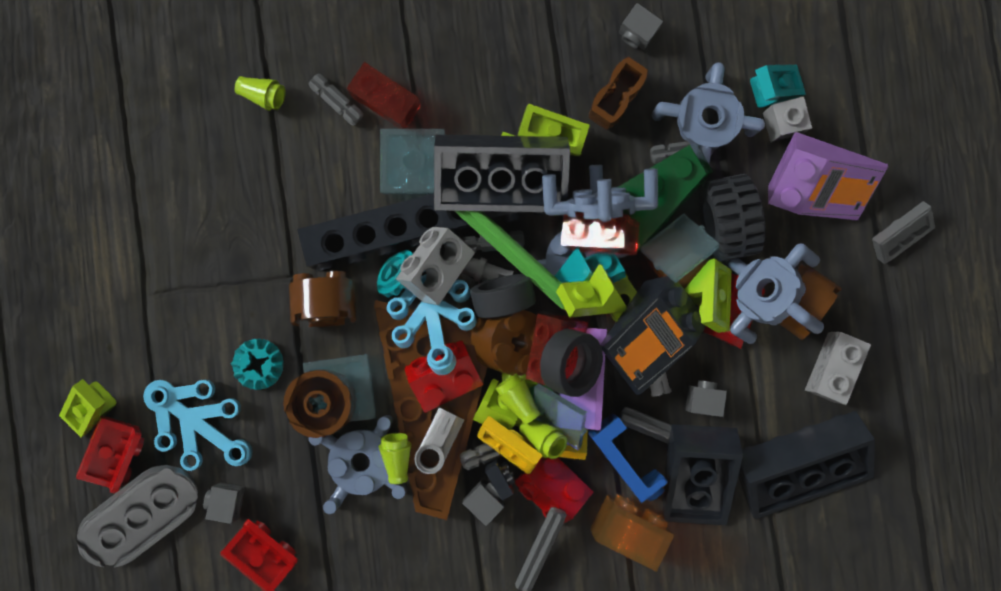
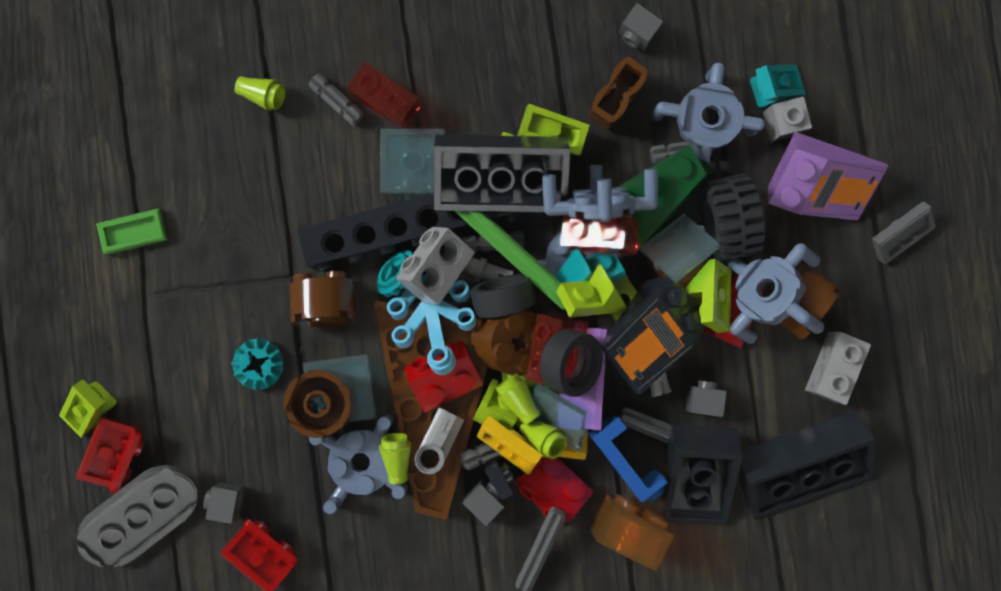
medium azure plant [143,379,253,471] -> none
none -> bright green tile [96,208,169,255]

